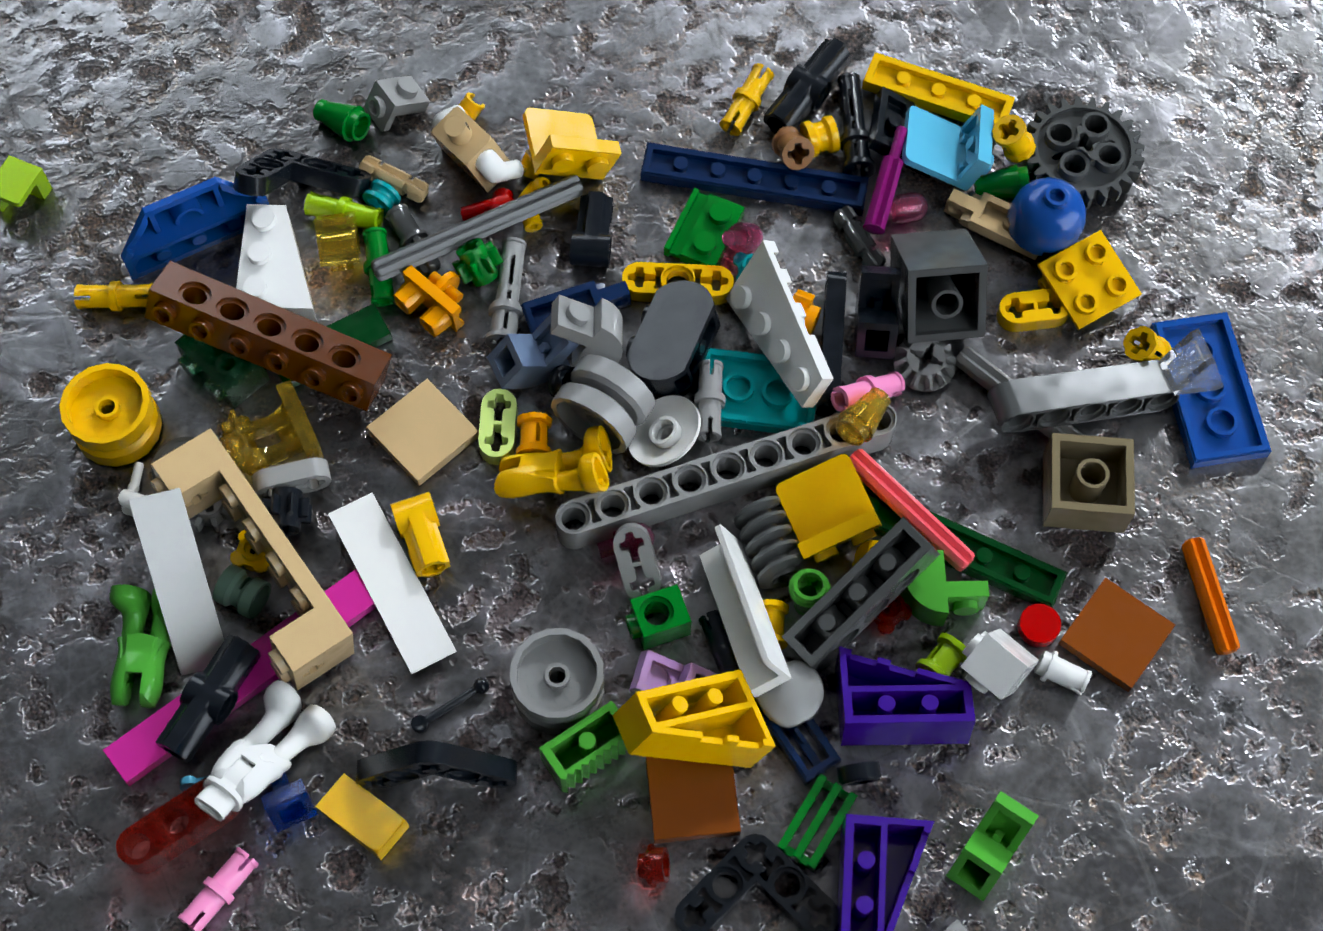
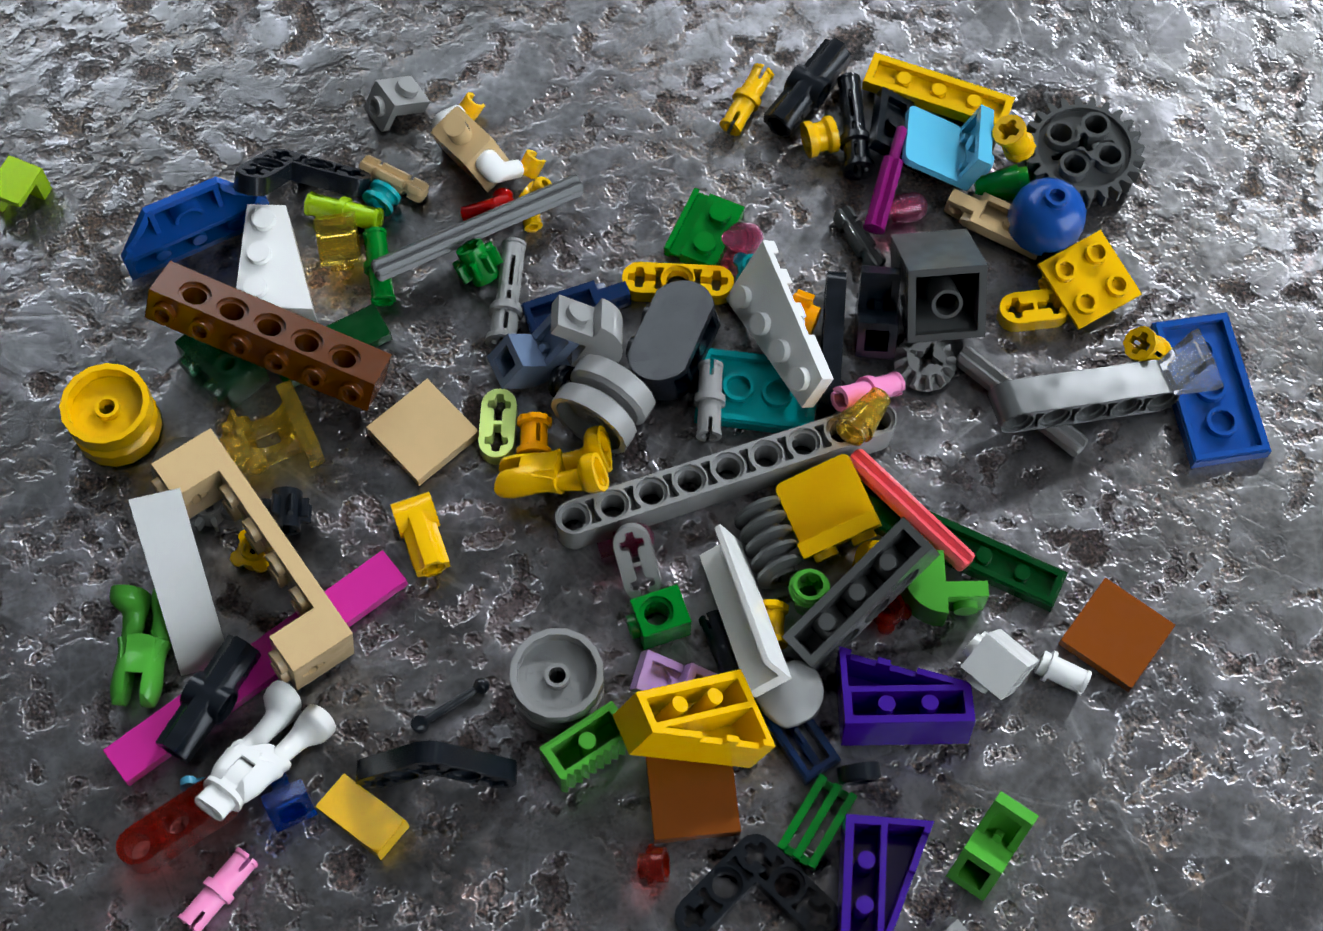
yellow pin [74,281,153,312] -> none
white hand [118,462,146,517] -> none
sand green wheel [213,564,271,619] -> none
light grey beam [252,457,332,500] -> none
green cone [313,99,371,142] -> none
white sticker [328,492,457,675] -> none
dark grey axle [385,204,441,276] -> none
light orange hips [393,265,464,337] -> none
yellow bracket [523,108,622,180] -> none
black piece [570,191,613,268] -> none
white dish [628,395,701,467] -> none
dark blue tile [640,142,869,216] -> none
medium nougat bush [771,126,815,170] -> none
lime bush [915,633,967,676] -> none
red tile [1017,604,1061,648] -> none
dark tan brick [1043,433,1135,533] -> none
orange axle [1181,537,1240,655] -> none

